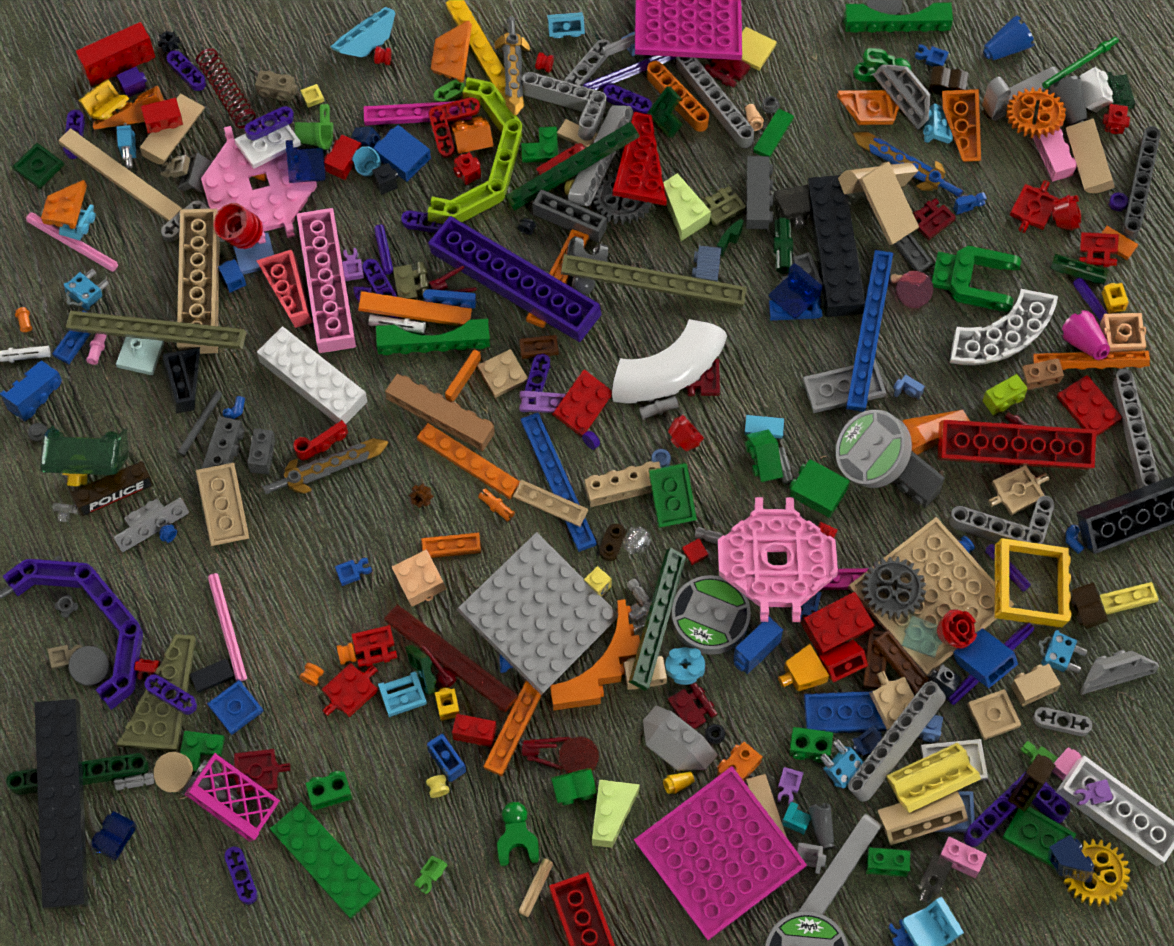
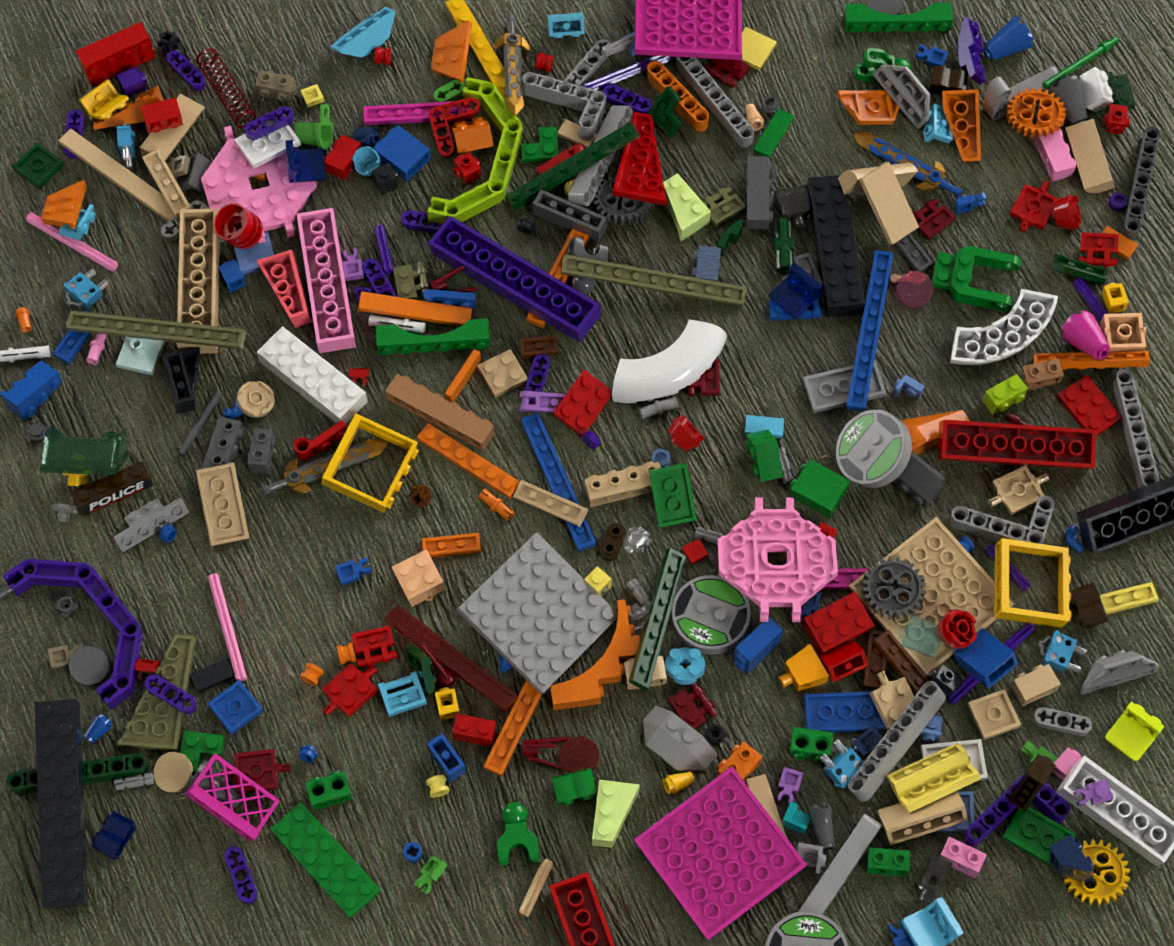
none -> blue cone [84,713,113,743]
none -> tan tile [142,149,191,218]
none -> tan tile [236,381,275,418]
none -> blue plate [299,745,318,763]
none -> yellow window [321,413,419,513]
none -> red tile [349,368,370,386]
none -> blue bush [403,842,422,863]
none -> dark purple slope [958,17,985,85]
none -> neon yellow bracket [1105,701,1164,761]

